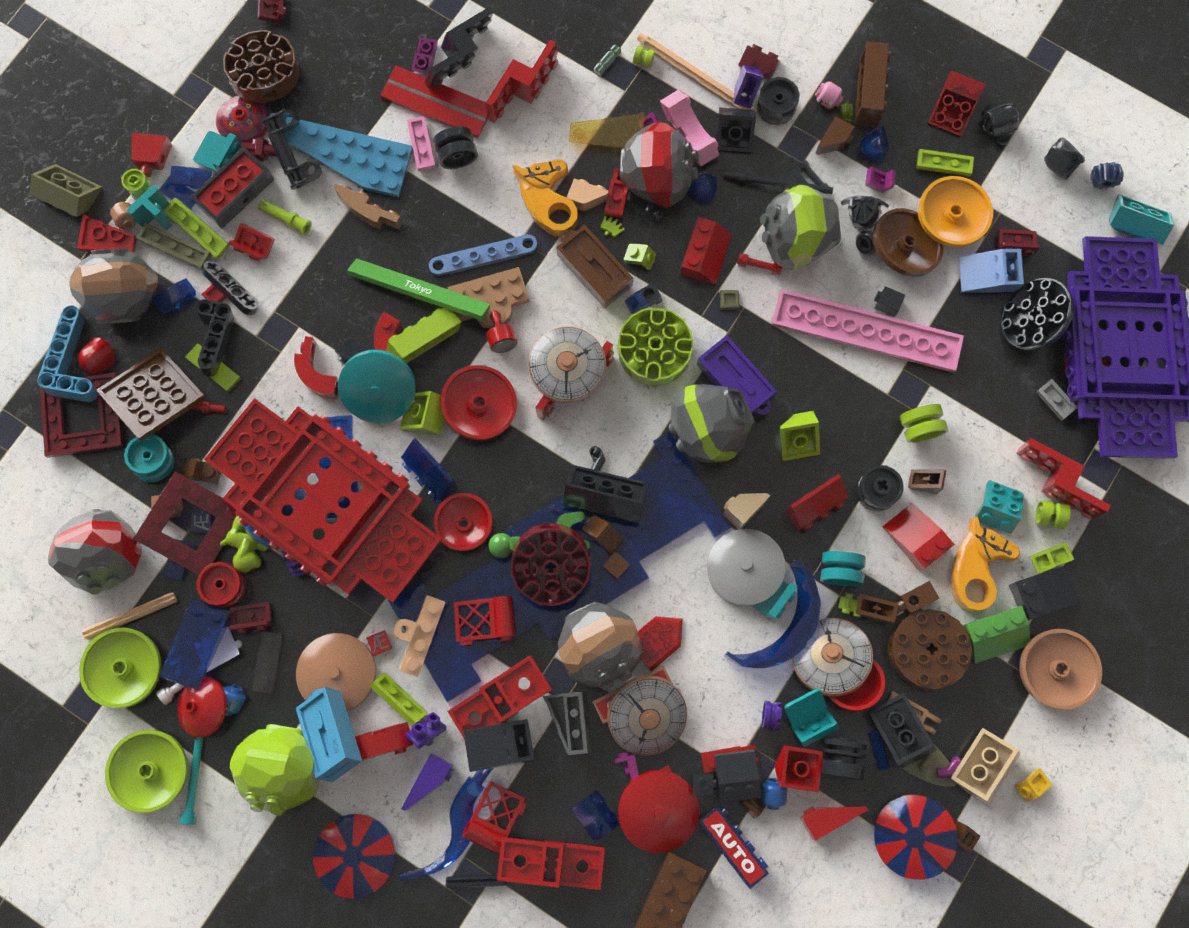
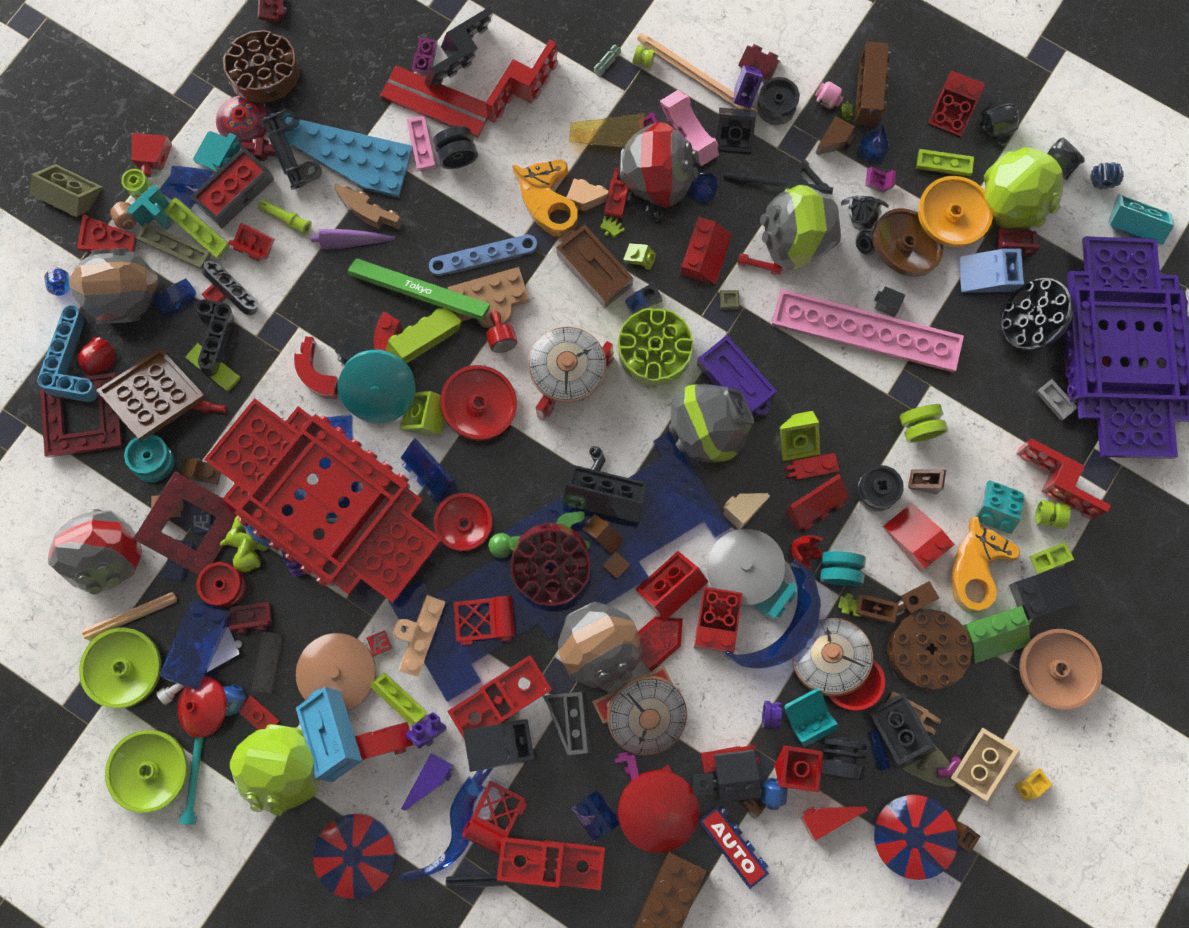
none -> clear blue head [44,267,70,296]
none -> red plate [239,695,281,730]
none -> medium lavender piece [311,229,395,249]
none -> red slope [635,551,708,621]
none -> red slope [694,587,743,654]
none -> red hinge [785,453,839,480]
none -> red piece [791,535,823,570]
none -> lime rock [984,147,1063,230]

